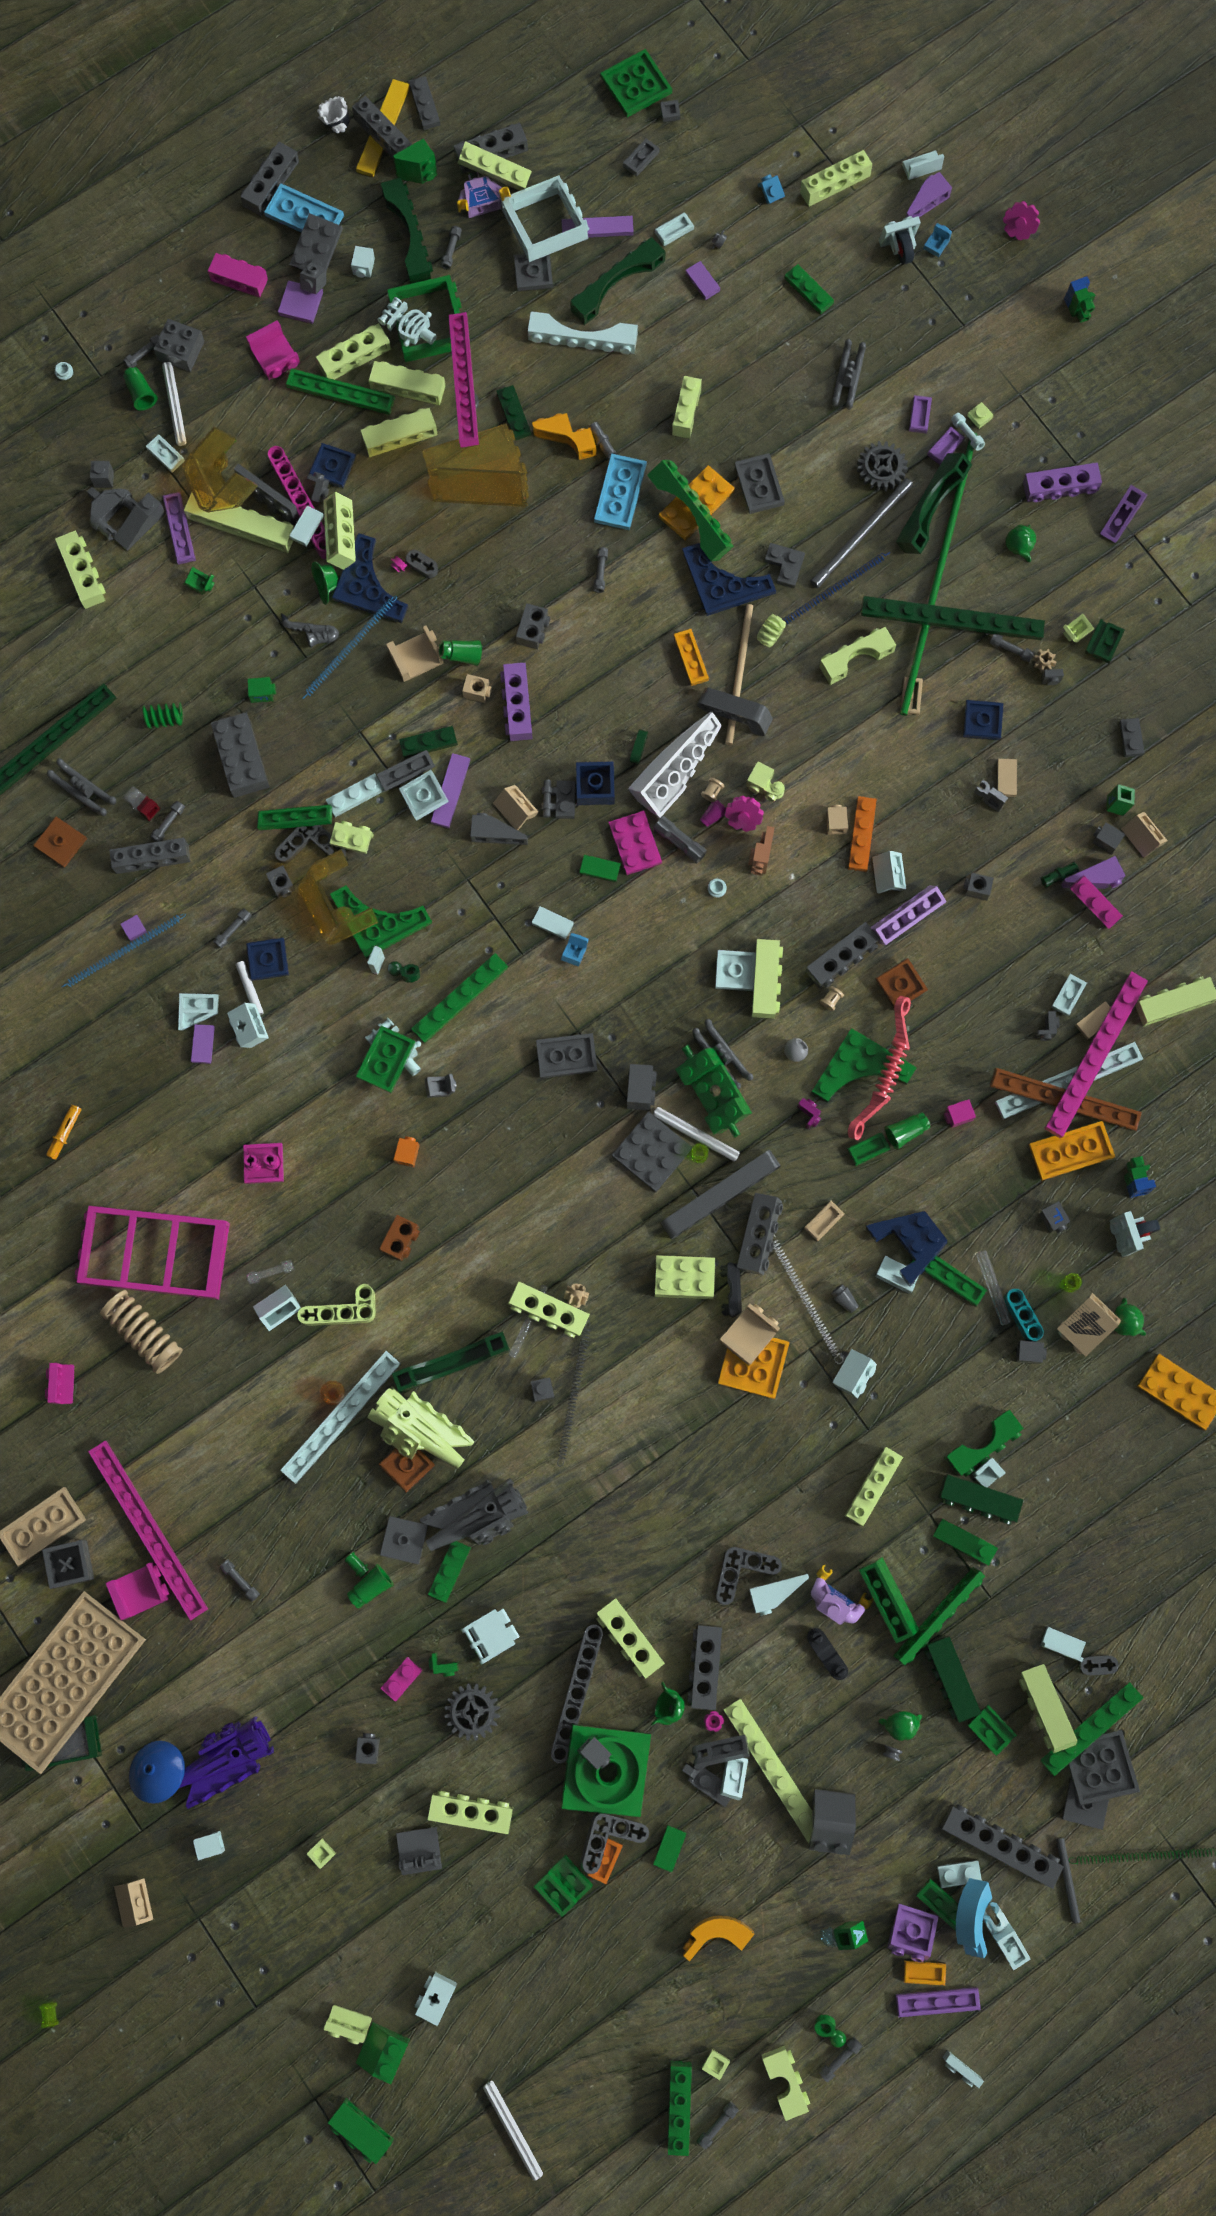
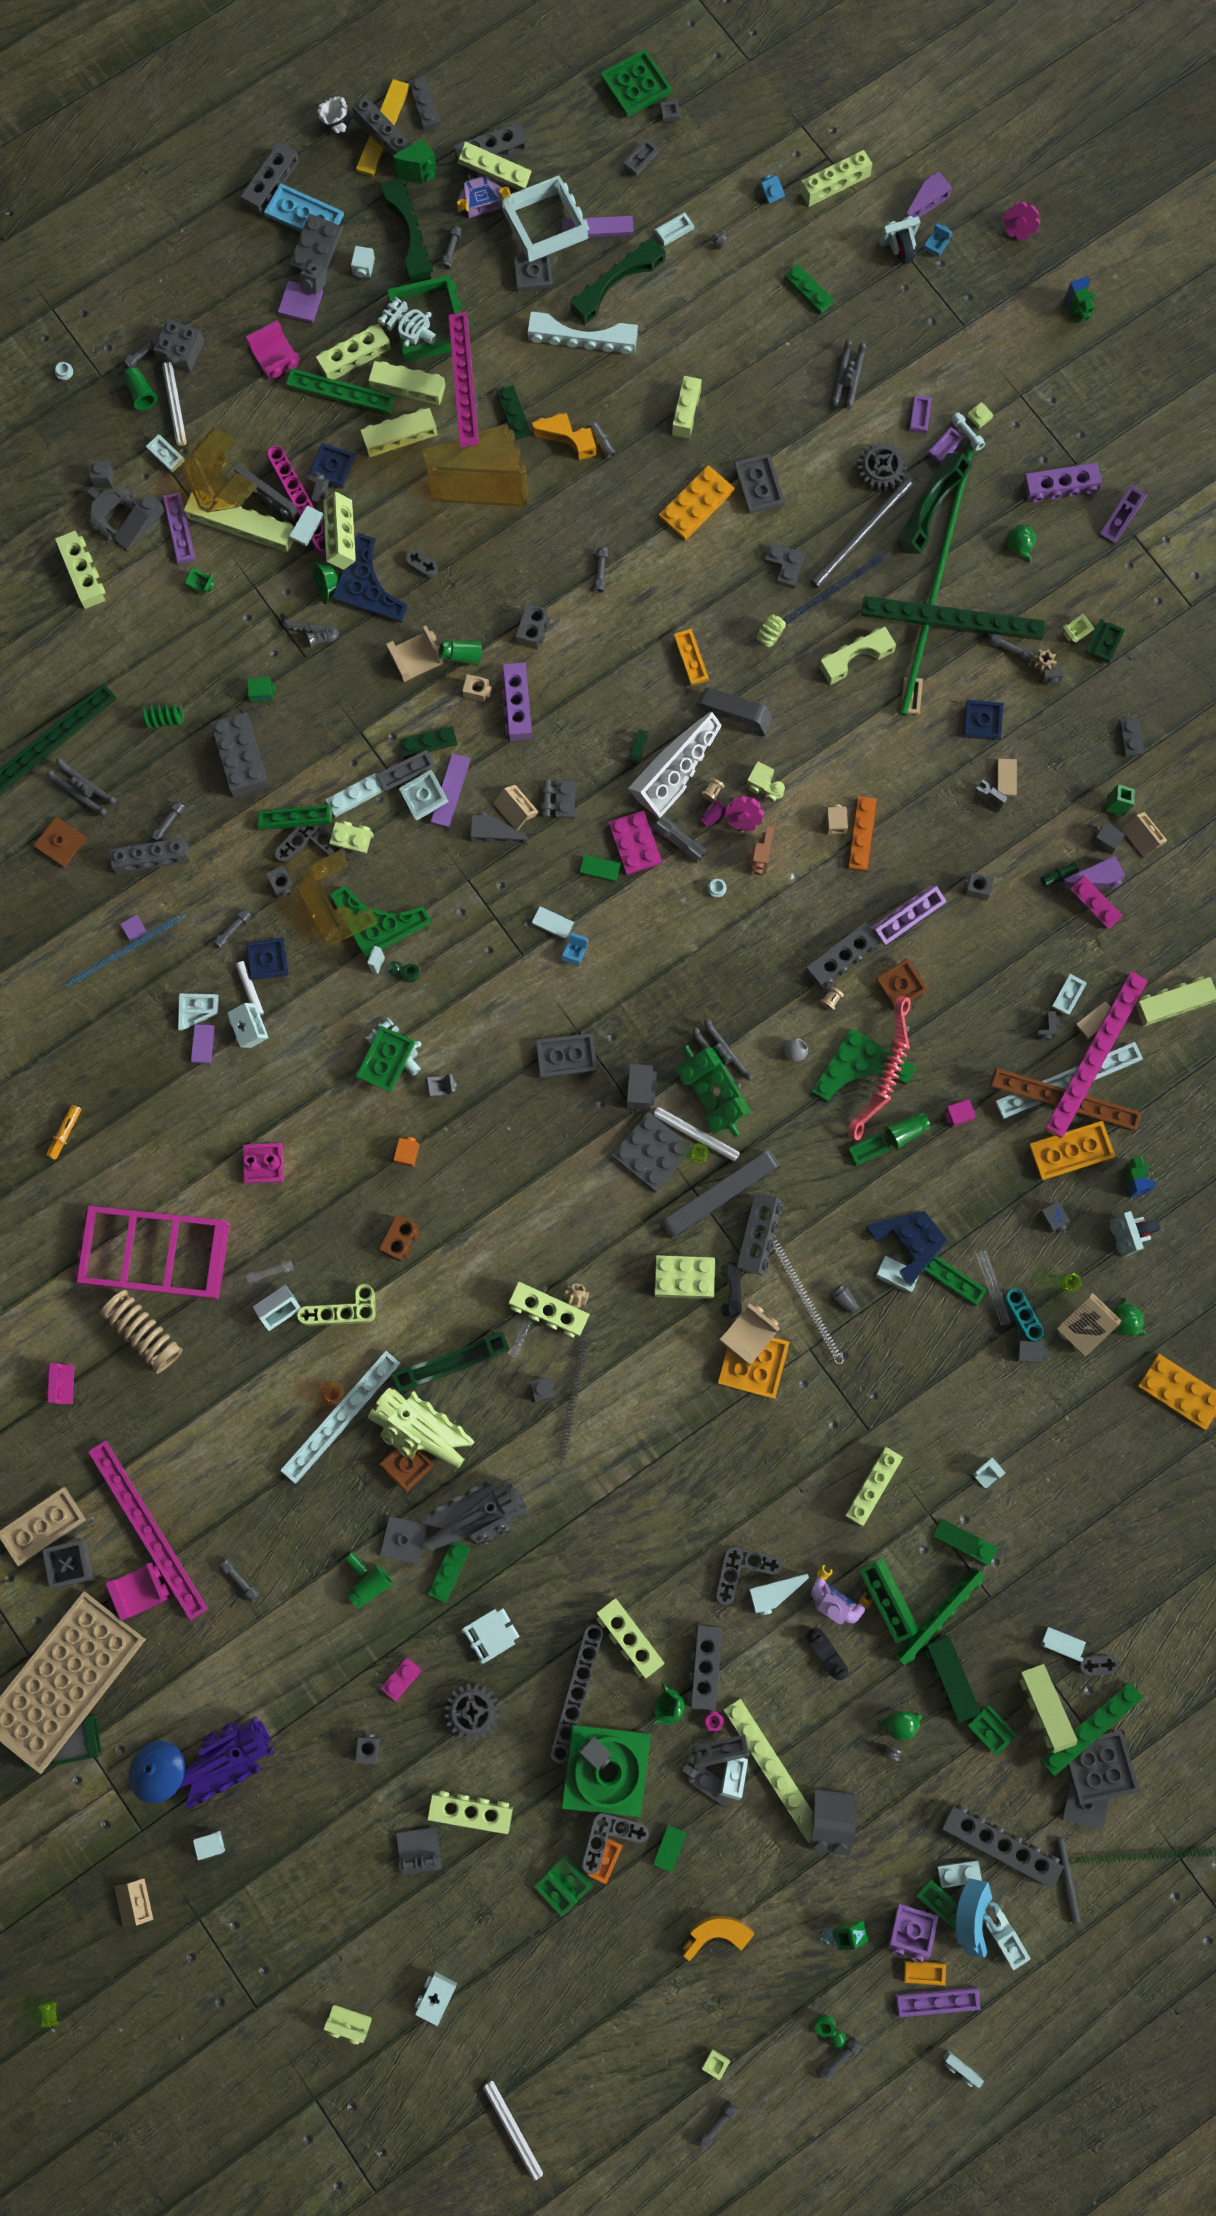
leg [123,786,160,822] -> none
dark pink brick [208,253,268,298] -> none
dark azure piece [302,596,397,699] -> none
yellowish green plate [307,1838,336,1869] -> none
green brick [328,2098,394,2164] -> none
green slope [356,2022,410,2084] -> none
dark pink plate [391,555,408,572] -> none
green plate [411,953,508,1044] -> none
green bracket [429,1652,459,1677] -> none
dark blue brick [576,761,615,805] -> none
medium azure plate [594,454,647,530] -> none
green arch [647,460,734,561] -> none
green brick [668,2061,692,2156] -> none
dark blue plate [682,543,776,616] -> none
medium lavender tile [685,261,720,300] -> none
light aqua plate [715,950,756,991] -> none
tan piece [725,604,753,745] -> none
yellowish green brick [752,939,783,1019] -> none
yellowish green arch [762,2046,810,2121] -> none
magenta bracket [797,1098,822,1130] -> none
tan tile [804,1201,845,1242] -> none
light aqua brick [832,1349,877,1398] -> none
light aqua panel [872,851,906,893] -> none
light aqua panel [902,150,944,180] -> none
dark green brick [938,1474,1024,1525] -> none
green arch [944,1409,1024,1477] -> none

